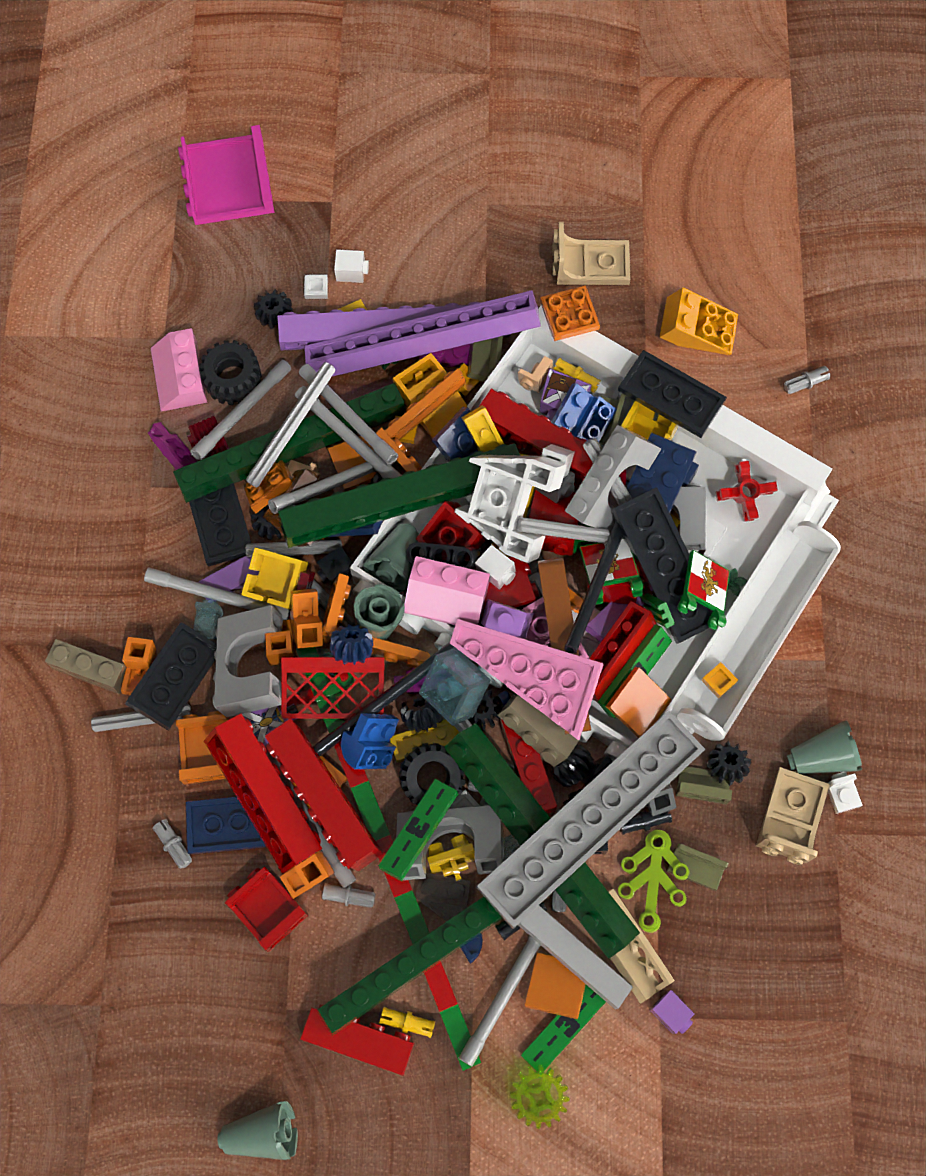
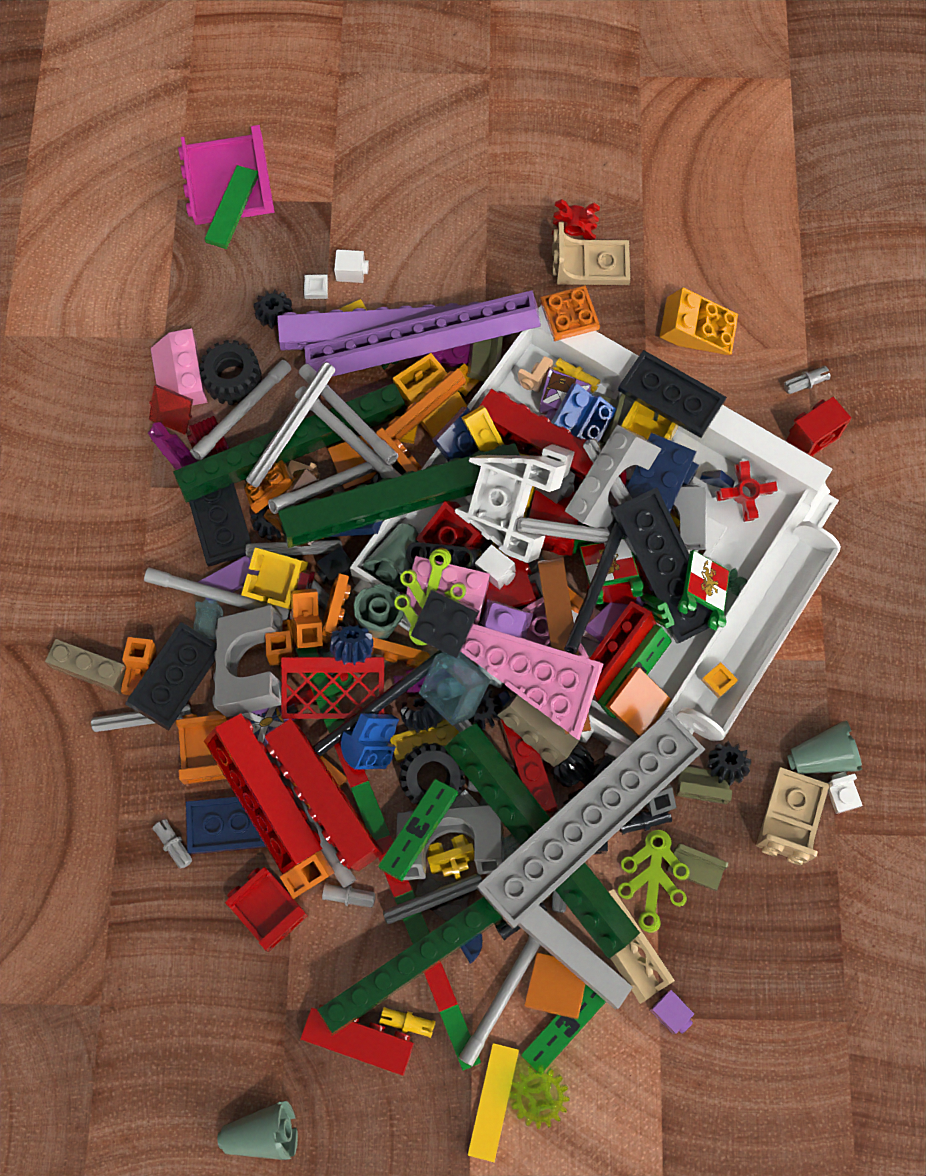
none -> clear red piece [149,384,193,435]
none -> green tile [205,165,259,249]
none -> dark grey axle [383,874,482,924]
none -> lime plant [394,548,466,645]
none -> black plate [410,588,479,658]
none -> yellow tile [468,1043,519,1163]
none -> red pin [552,199,600,240]
none -> dark blue tile [700,470,735,488]
none -> red brick [786,396,852,457]

